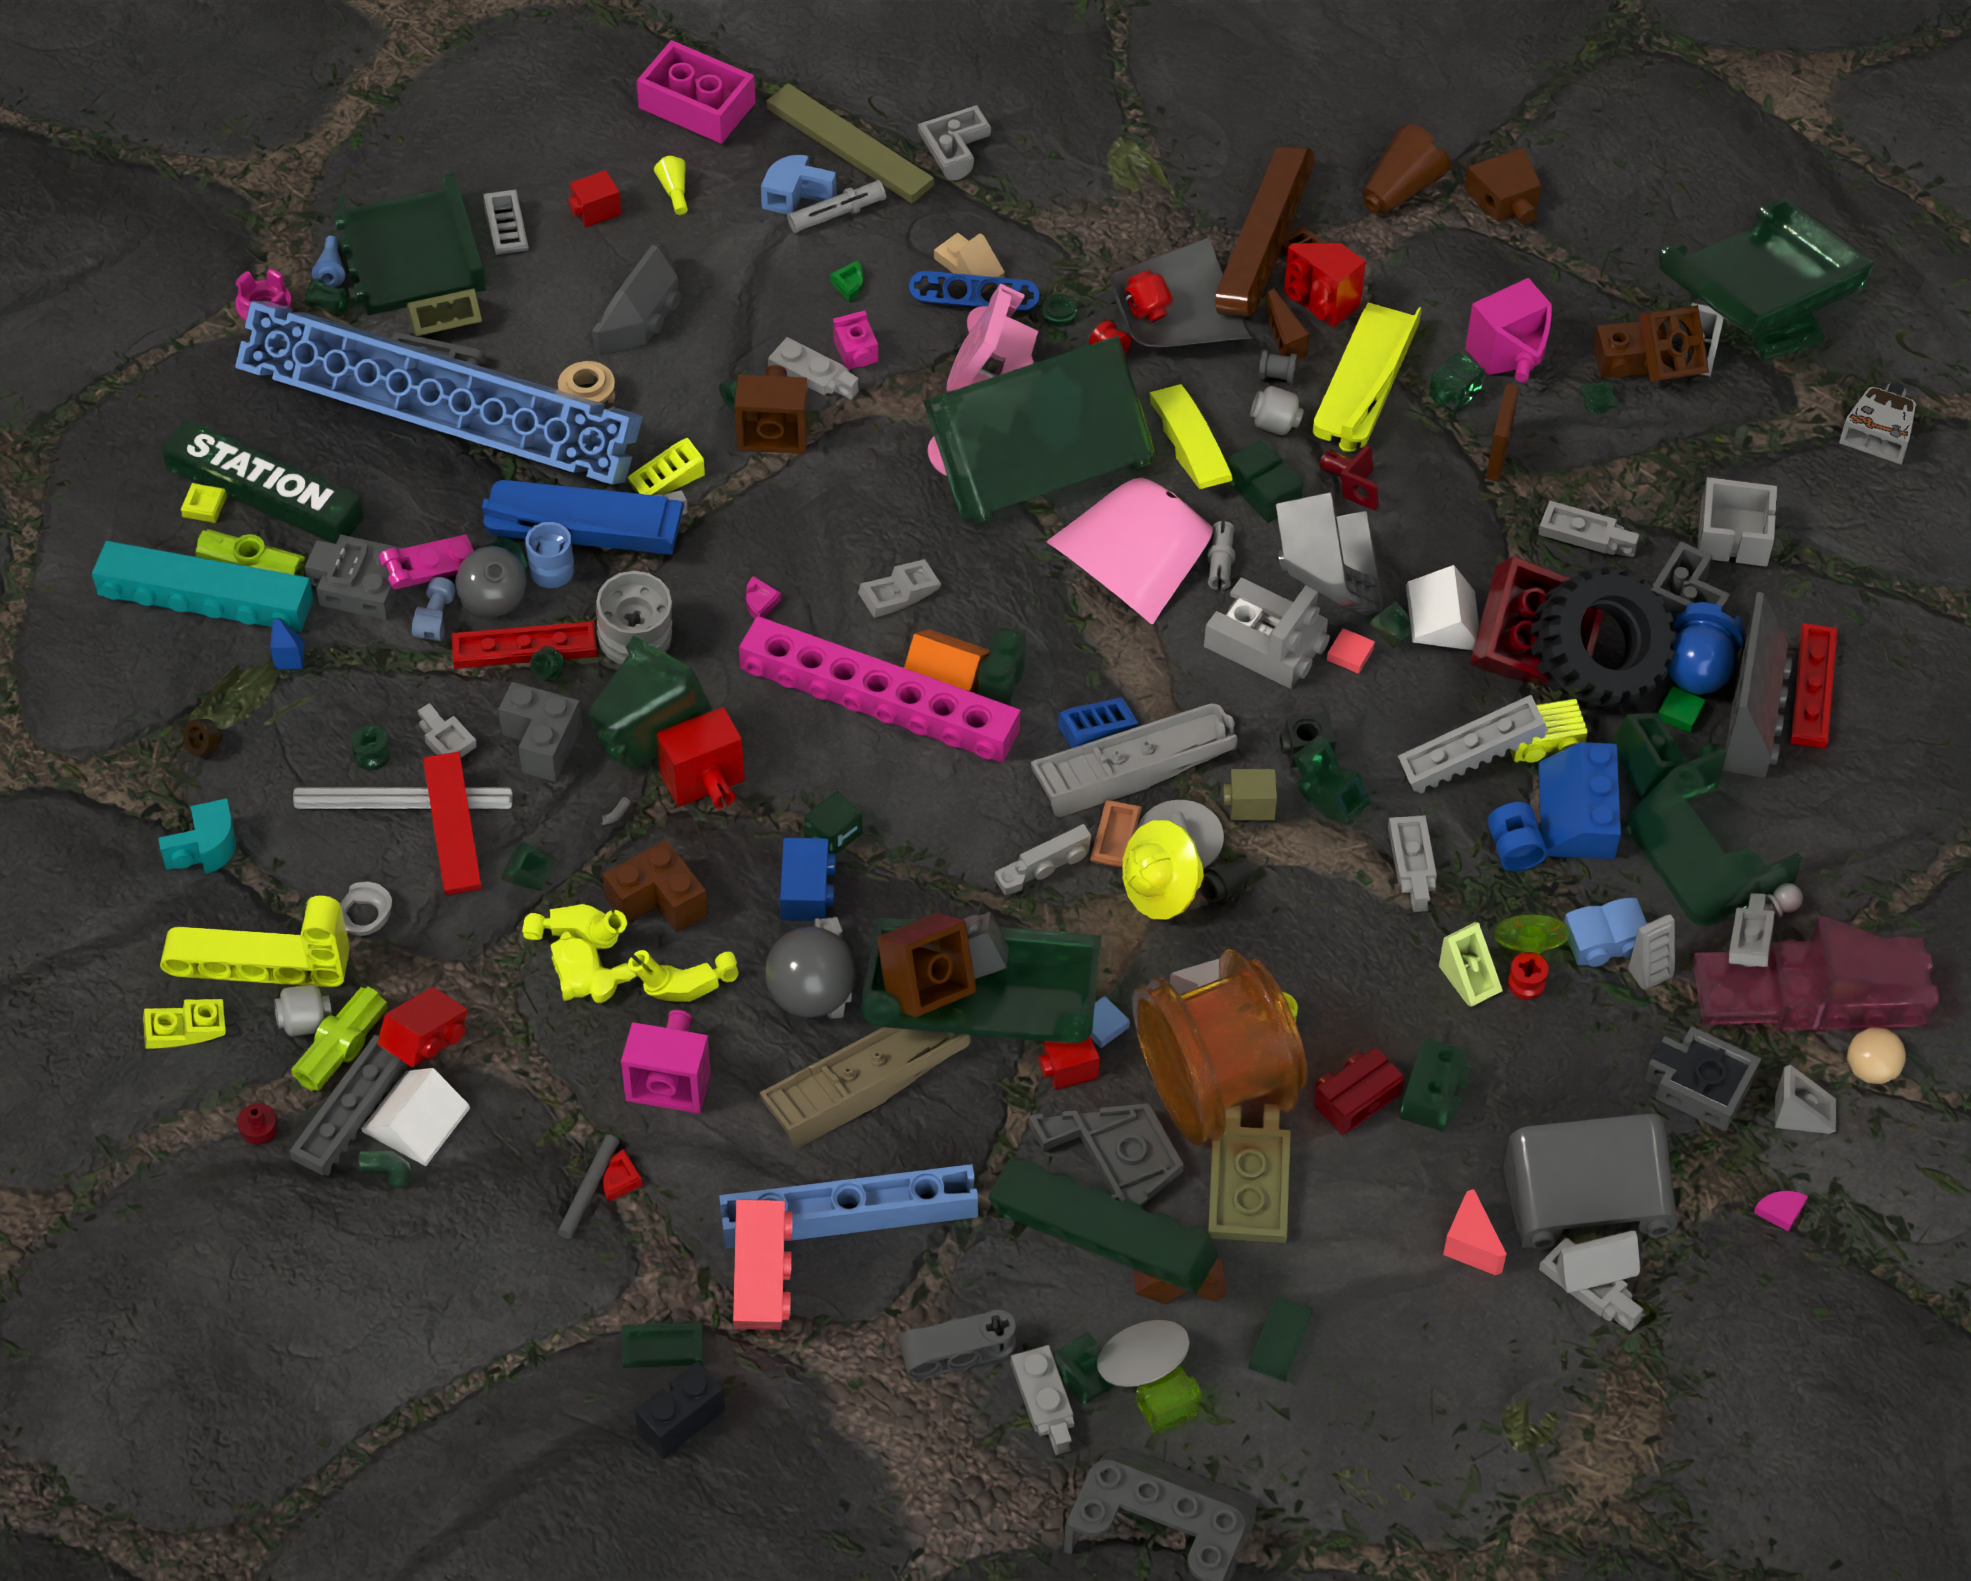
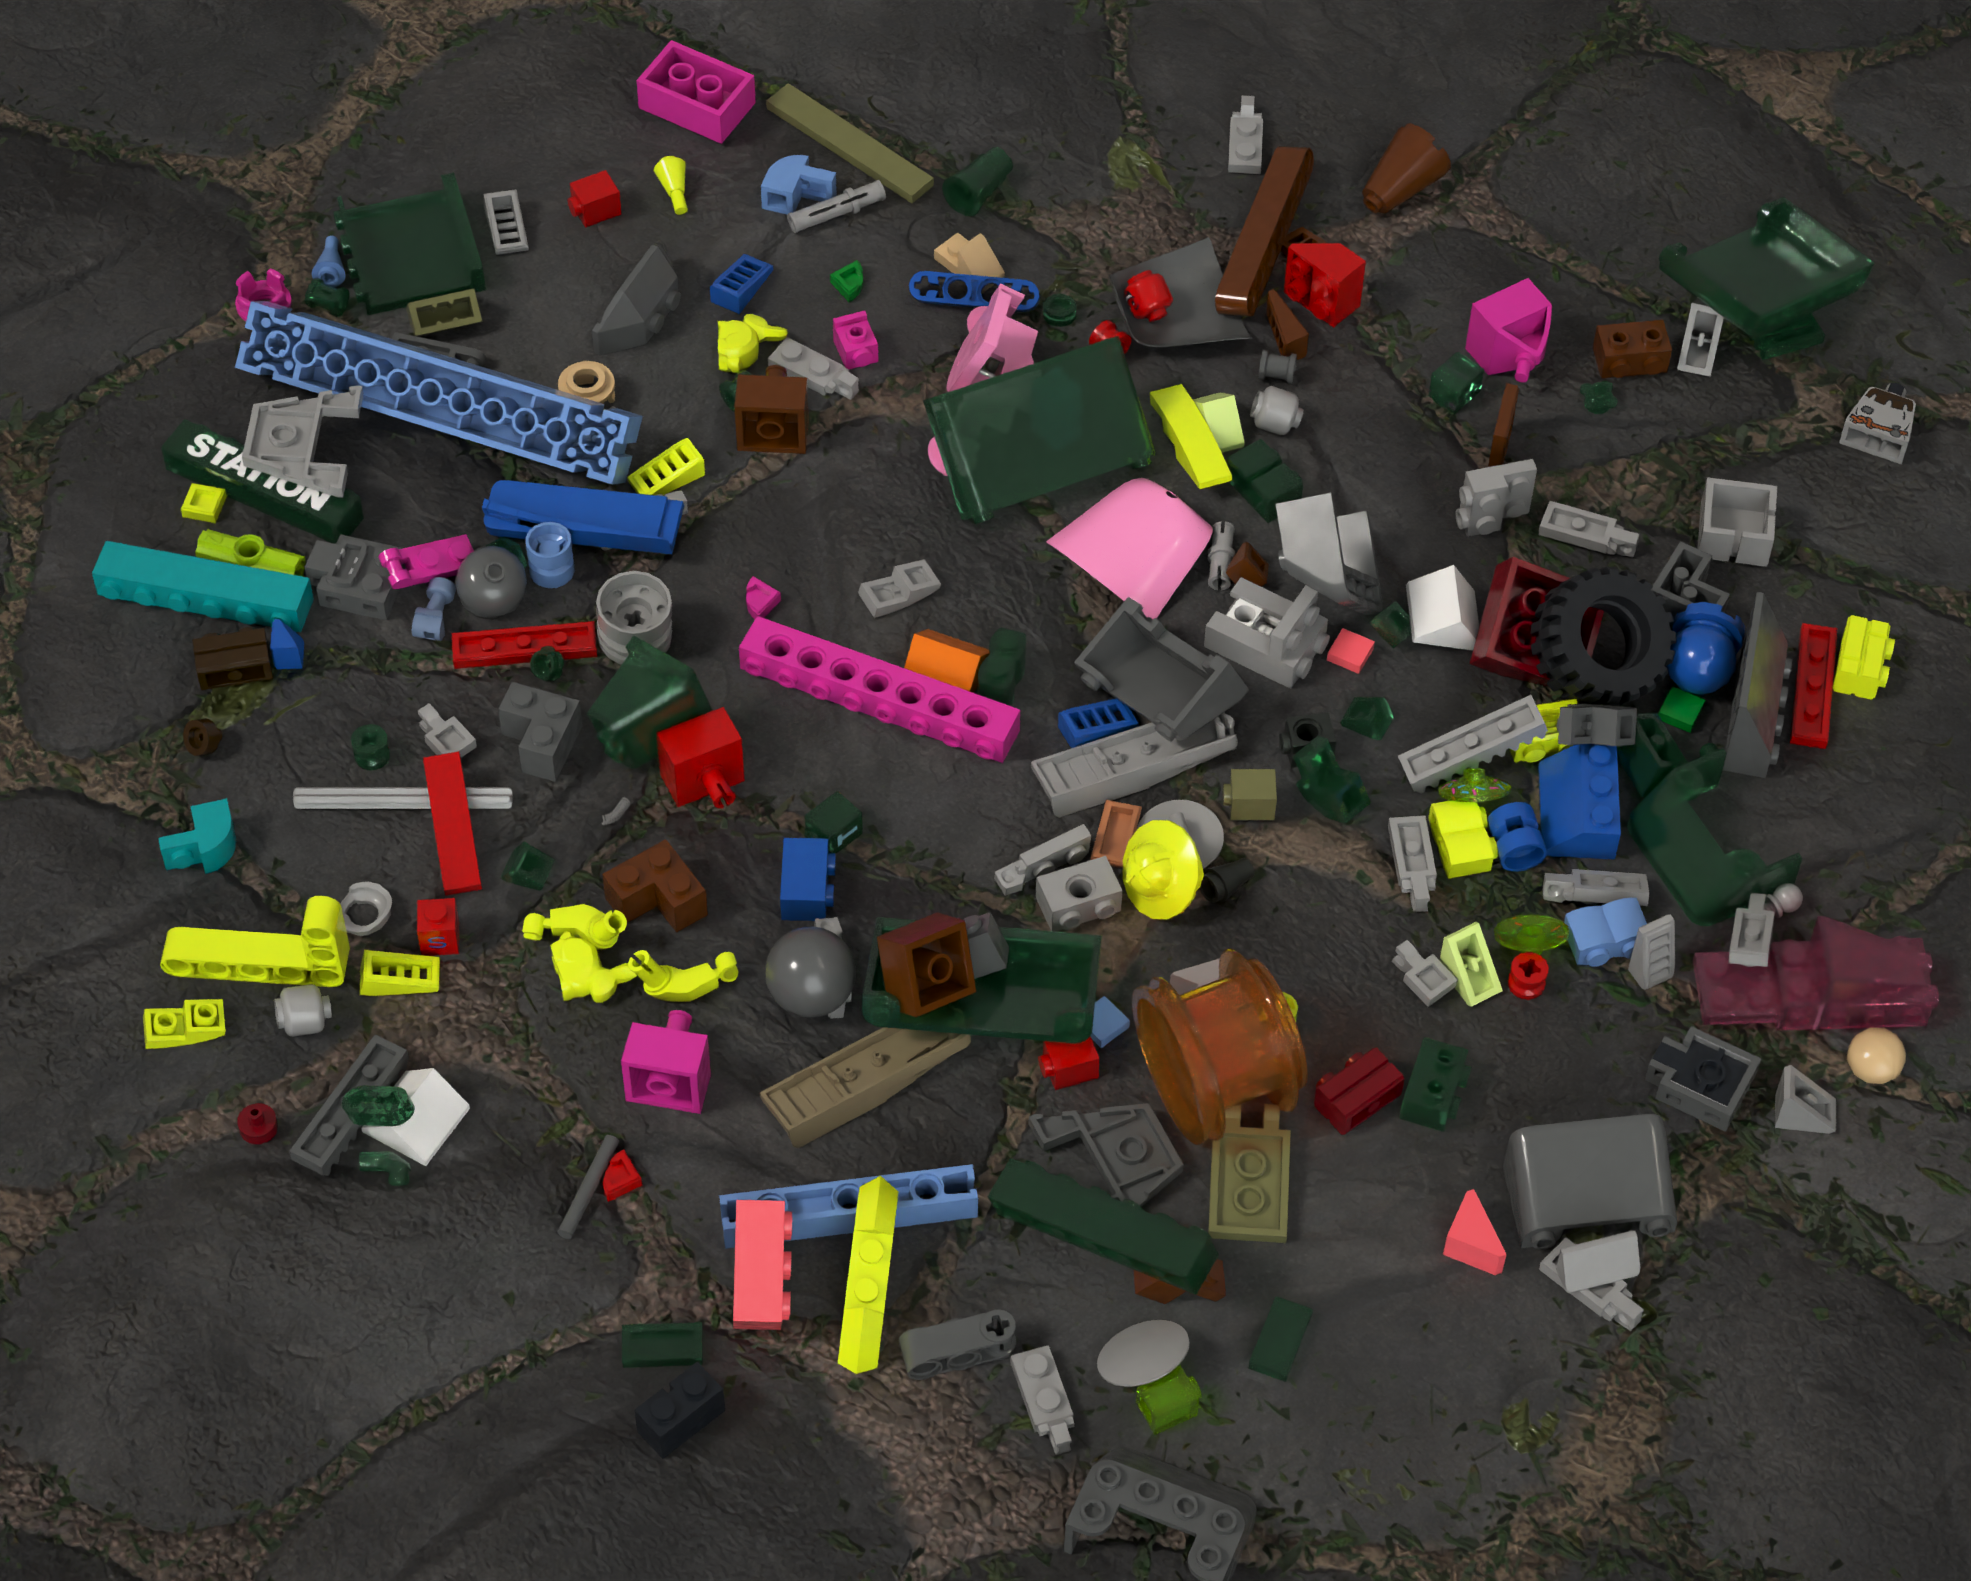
lime piece [291,986,388,1091] -> none
red piece [377,986,468,1067] -> none
light grey brick [918,105,991,181] -> none
clear green panel [1055,1331,1114,1406] -> none
neon yellow piece [1313,302,1422,453] -> none
dark red bracket [1319,445,1379,511] -> none
reddish brown torso [1465,148,1541,225] -> none
reddish brown piece [1639,305,1709,382] -> none
dark pink tile [1754,1191,1808,1232] -> none
none -> dark brown brick [192,627,273,690]
none -> light grey wing [242,386,363,498]
none -> clear green beam [341,1085,415,1126]
none -> neon yellow slope [360,950,440,996]
none -> red brick [417,898,459,956]
none -> blue slope [710,254,773,314]
none -> neon yellow animal [718,314,788,373]
none -> neon yellow brick [838,1176,899,1374]
none -> clear green plant [942,147,1013,217]
none -> light grey brick [1036,856,1122,933]
none -> dark grey windscreen [1074,597,1249,742]
none -> yellowish green slope [1193,392,1245,452]
none -> reddish brown slope [1226,541,1269,586]
none -> light grey hinge [1228,95,1263,174]
none -> clear green slope [1340,697,1394,740]
none -> light grey plate [1392,940,1458,1007]
none -> neon yellow brick [1428,796,1498,879]
none -> clear neon green dish [1438,768,1512,802]
none -> light grey plate [1456,459,1537,537]
none -> light grey hinge [1543,869,1649,906]
none -> dark grey brick [1557,704,1637,746]
none -> neon yellow brick [1833,615,1895,700]

